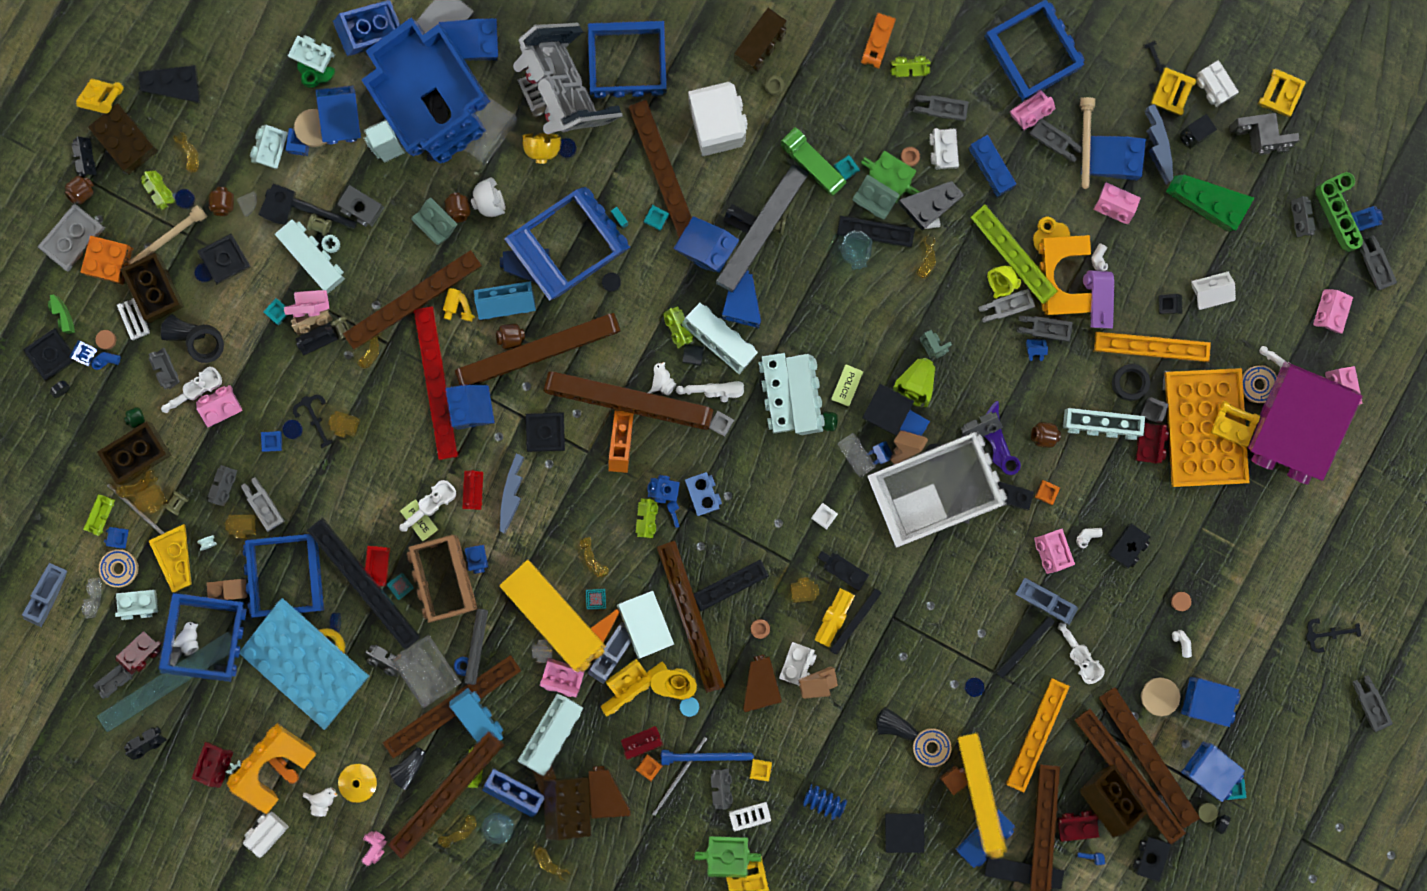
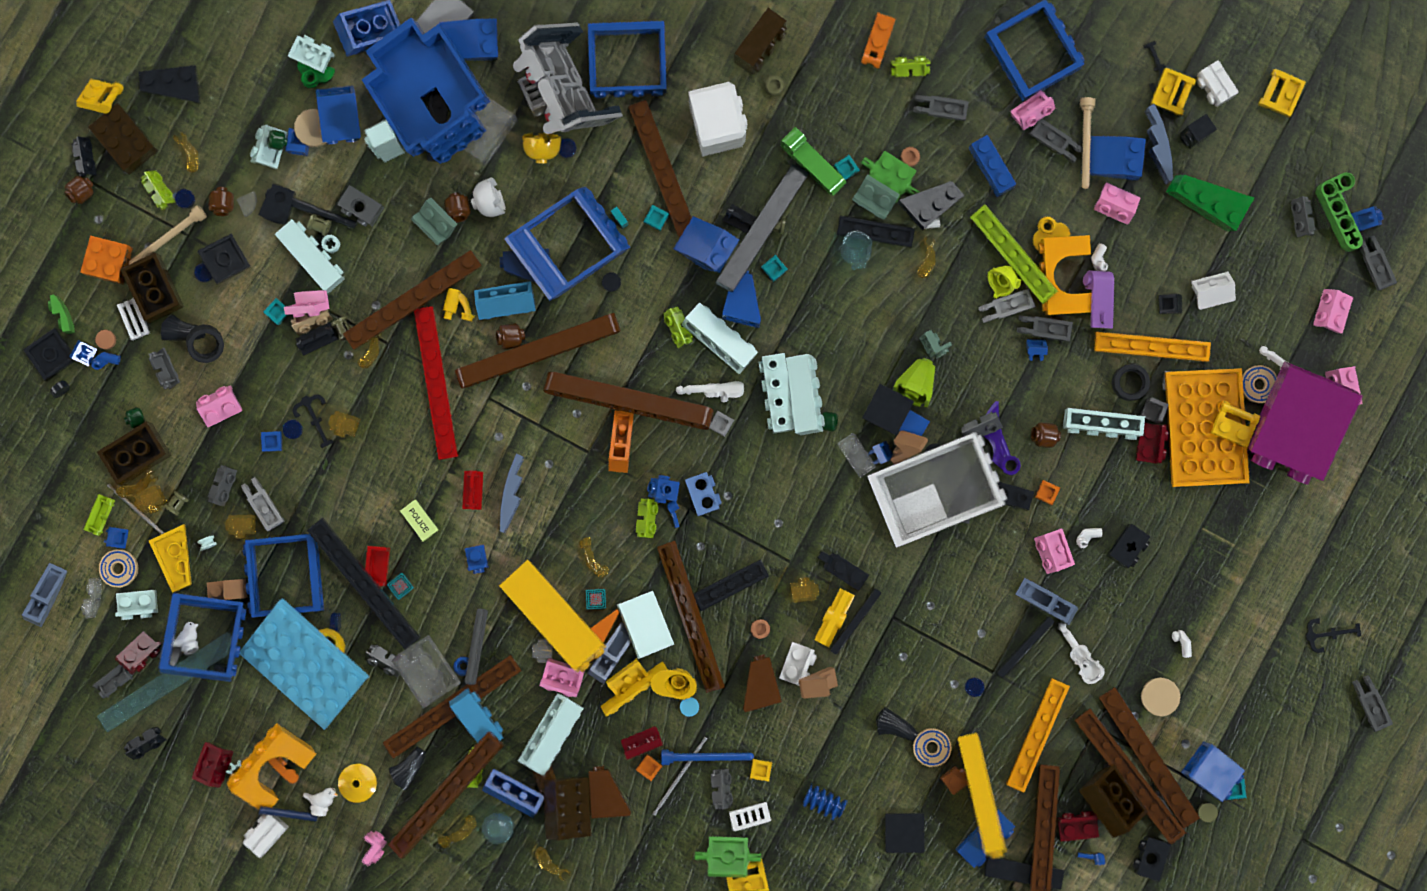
light grey tile [38,204,105,272] -> none
white piece [161,367,222,413] -> none
white piece [400,480,456,532] -> none
medium nougat hose [407,535,478,622] -> none
blue slope [446,385,495,430] -> none
black tile [525,412,565,452] -> none
white animal [648,362,677,396] -> none
black slope [682,345,704,366] -> none
white tile [811,503,838,530] -> none
yellowish green tile [831,364,863,407] -> none
white bracket [930,128,959,169] -> none
nougat tile [1171,592,1191,611] -> none
blue slope [1181,677,1240,727] -> none
black tile [1215,814,1231,834] -> none
flat silver bracket [1229,113,1300,155] -> none
none -> dark blue bar [258,806,317,822]
none -> dark green piece [267,130,288,150]
none -> teal tile [761,255,788,282]

